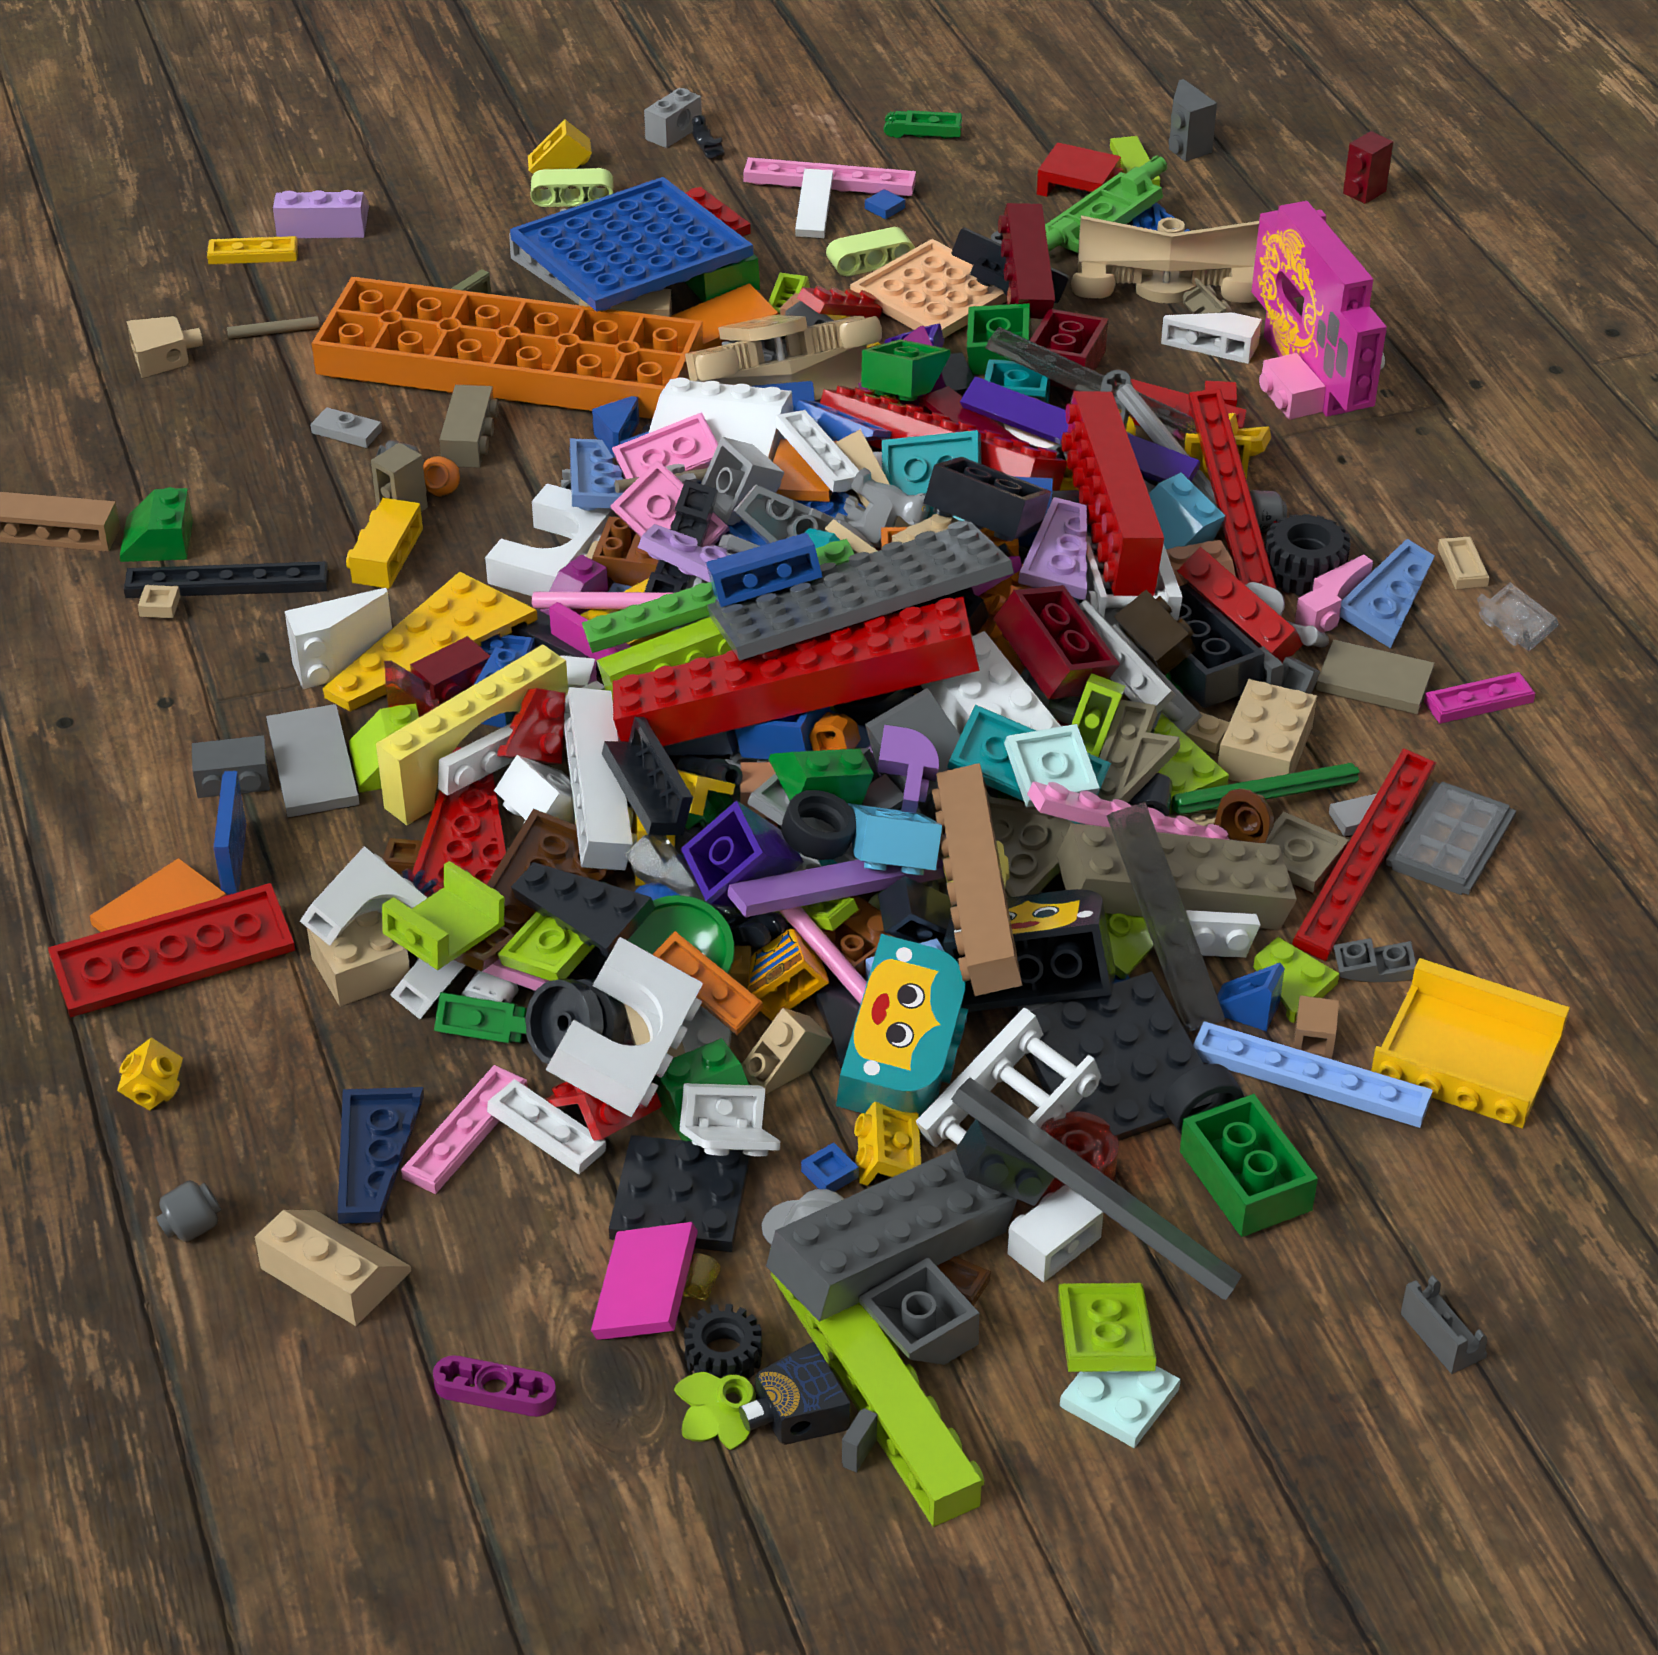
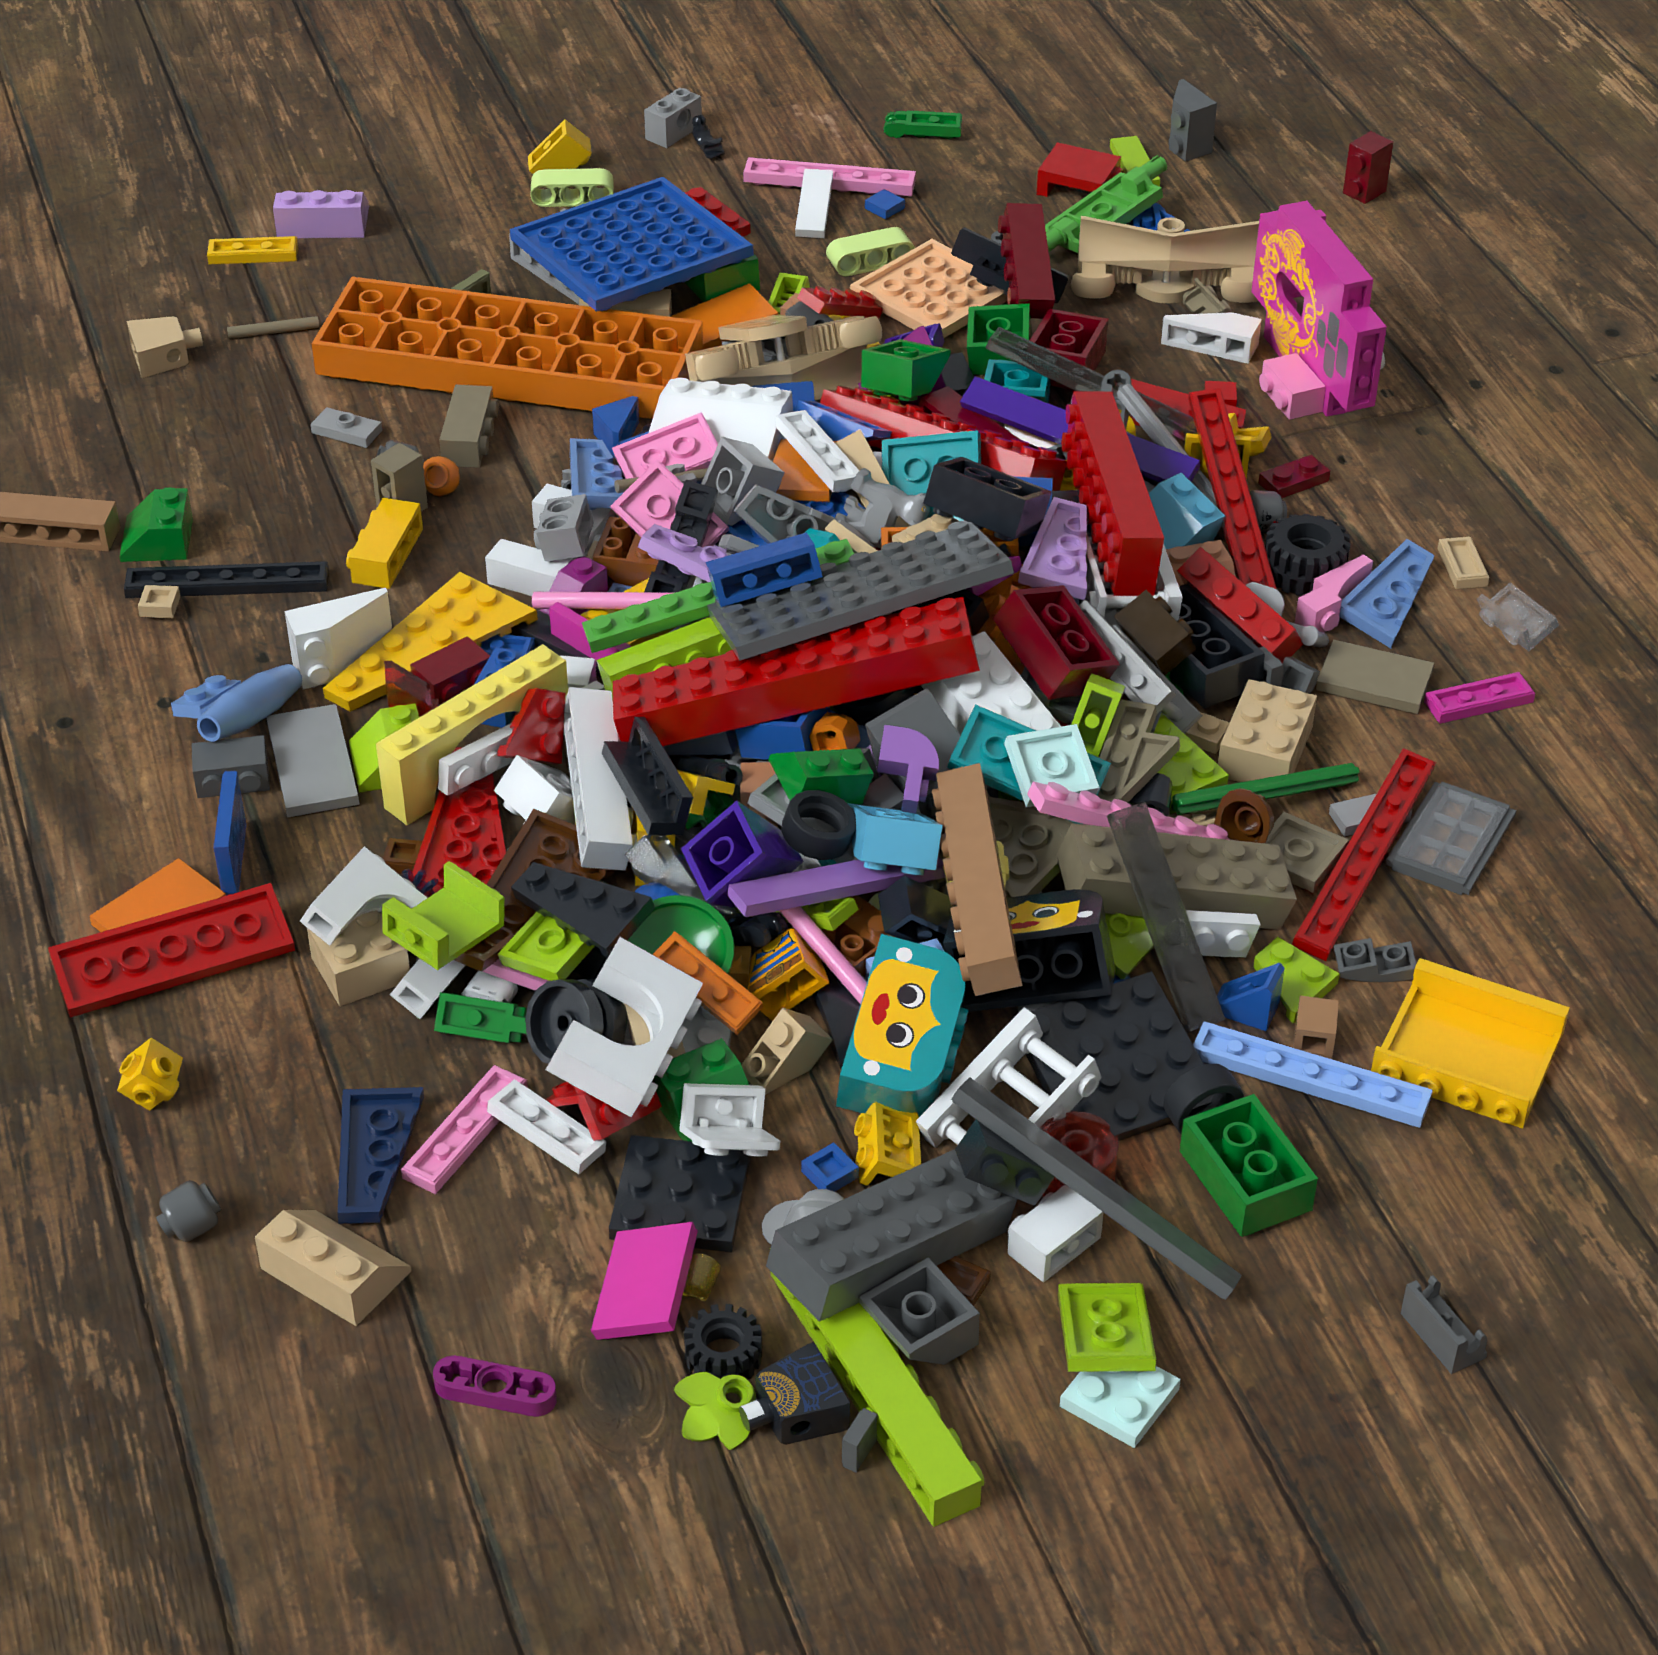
none -> medium blue plate [171,664,302,742]
none -> light grey brick [534,494,594,561]
none -> dark red plate [1258,454,1331,498]

